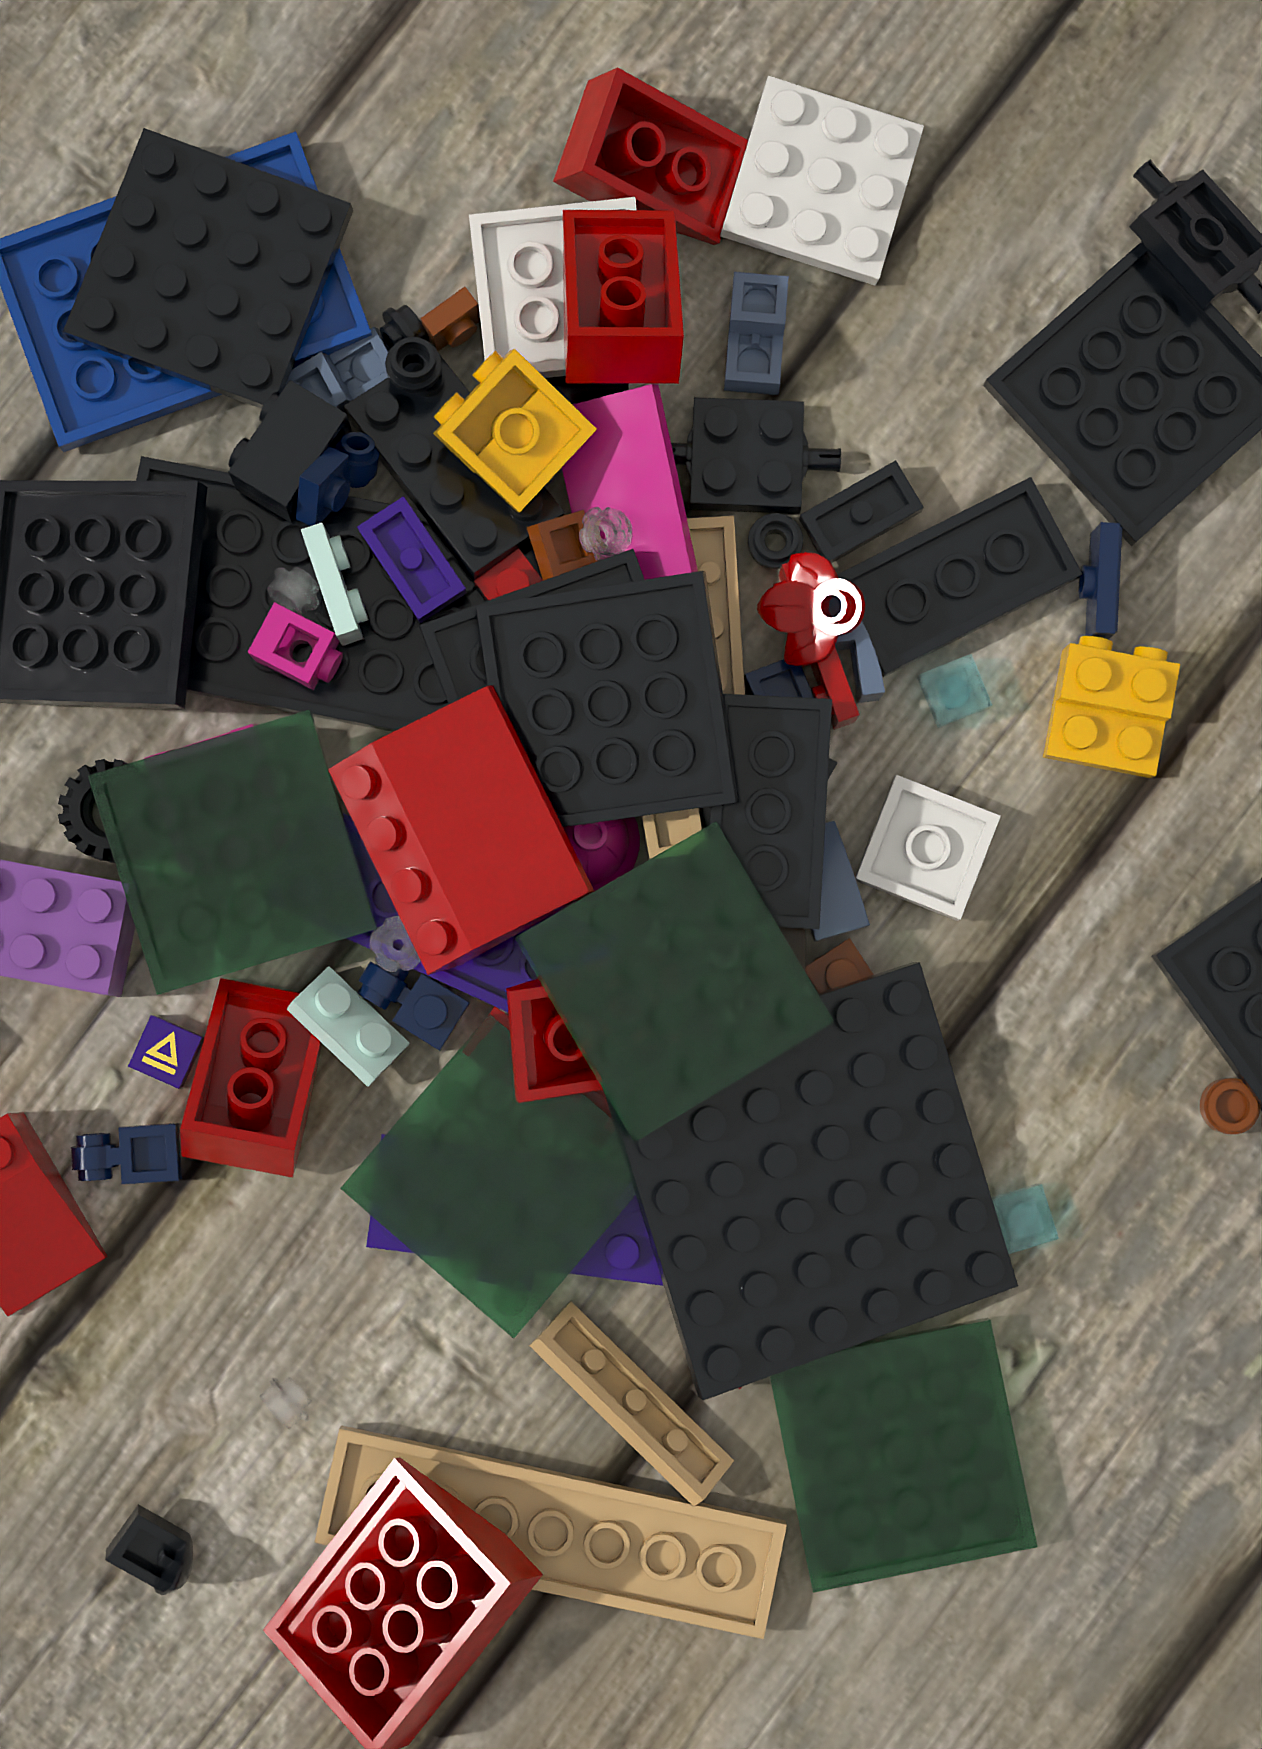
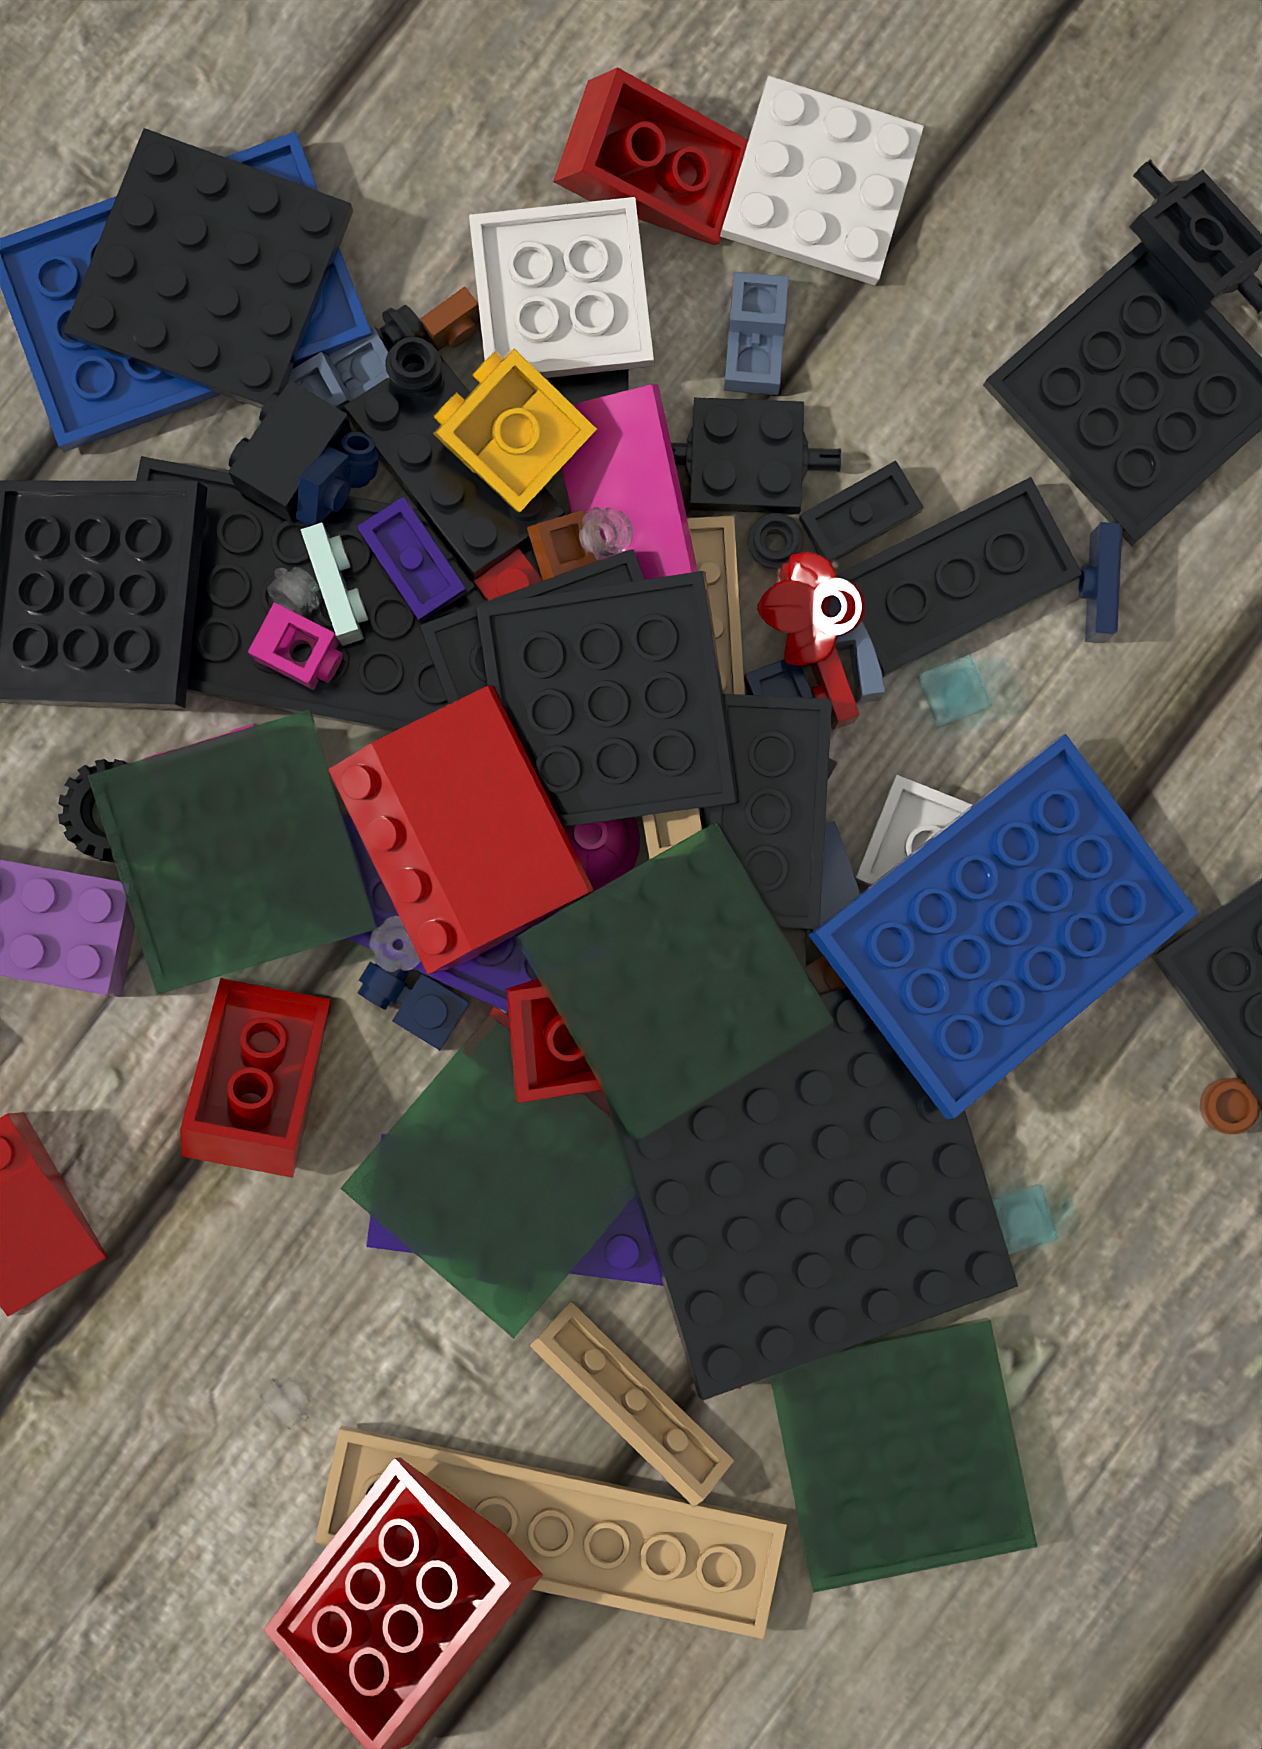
dark blue plate [71,1123,182,1184] -> none
black plate [105,1504,193,1595] -> none
dark purple tile [128,1015,204,1089] -> none
light aqua plate [287,966,410,1087] -> none
red slope [562,210,684,384] -> none
yellow plate [1043,636,1180,778] -> none
none -> blue plate [809,734,1199,1120]

